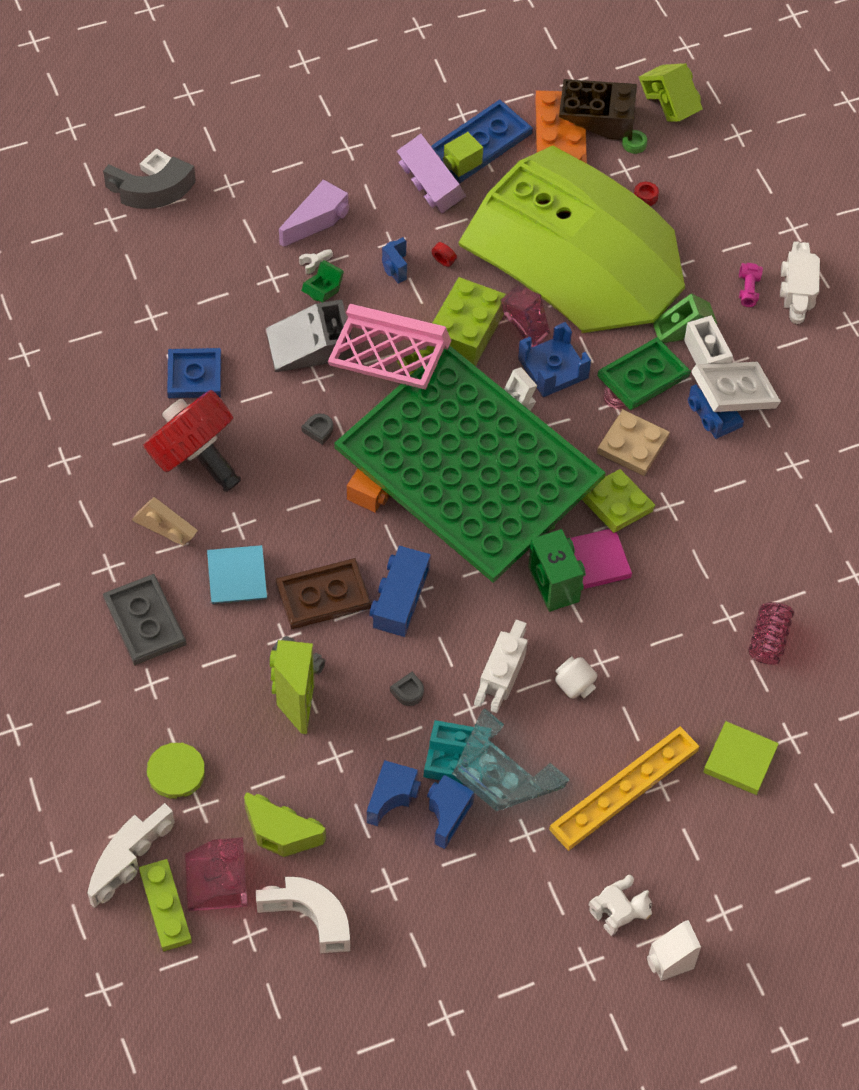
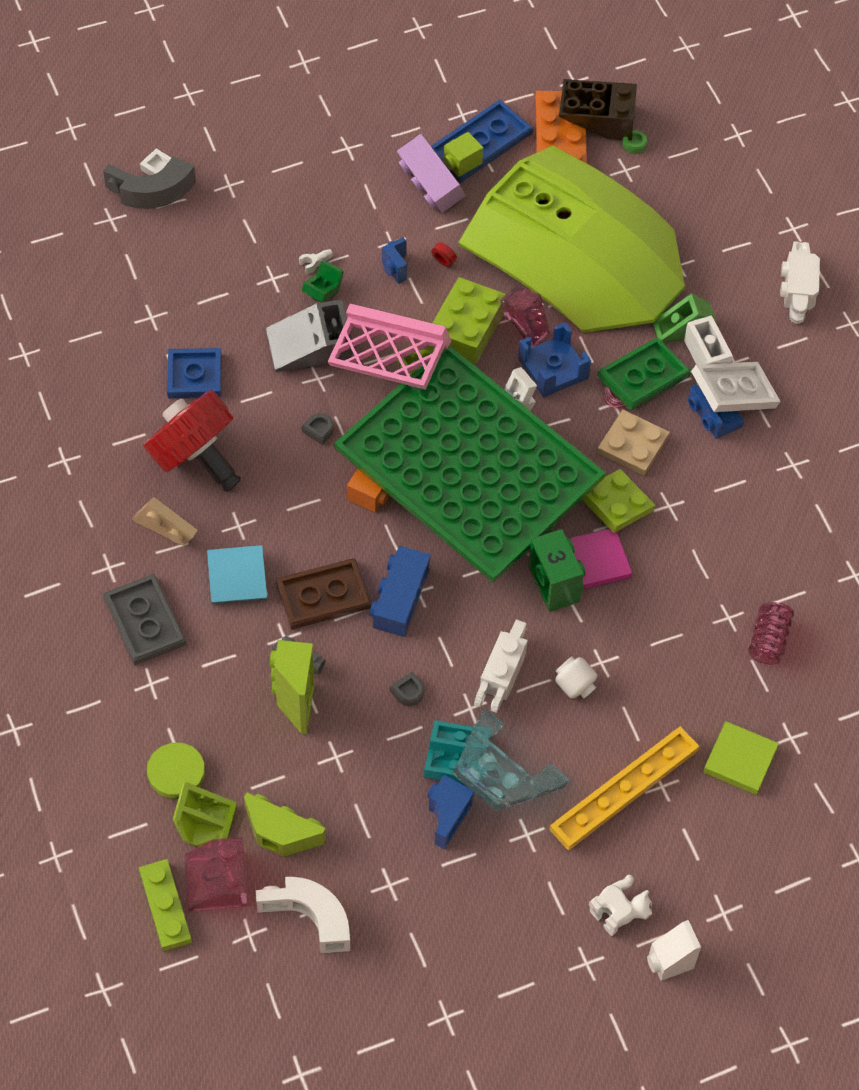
white slope [87,803,175,908] -> none
lavender slope [279,180,349,247] -> none
blue arch [367,760,421,826] -> none
red tile [634,182,659,206] -> none
lime brick [639,63,703,122] -> none
dark pink bar [739,262,763,307] -> none
none -> lime slope [173,782,237,848]

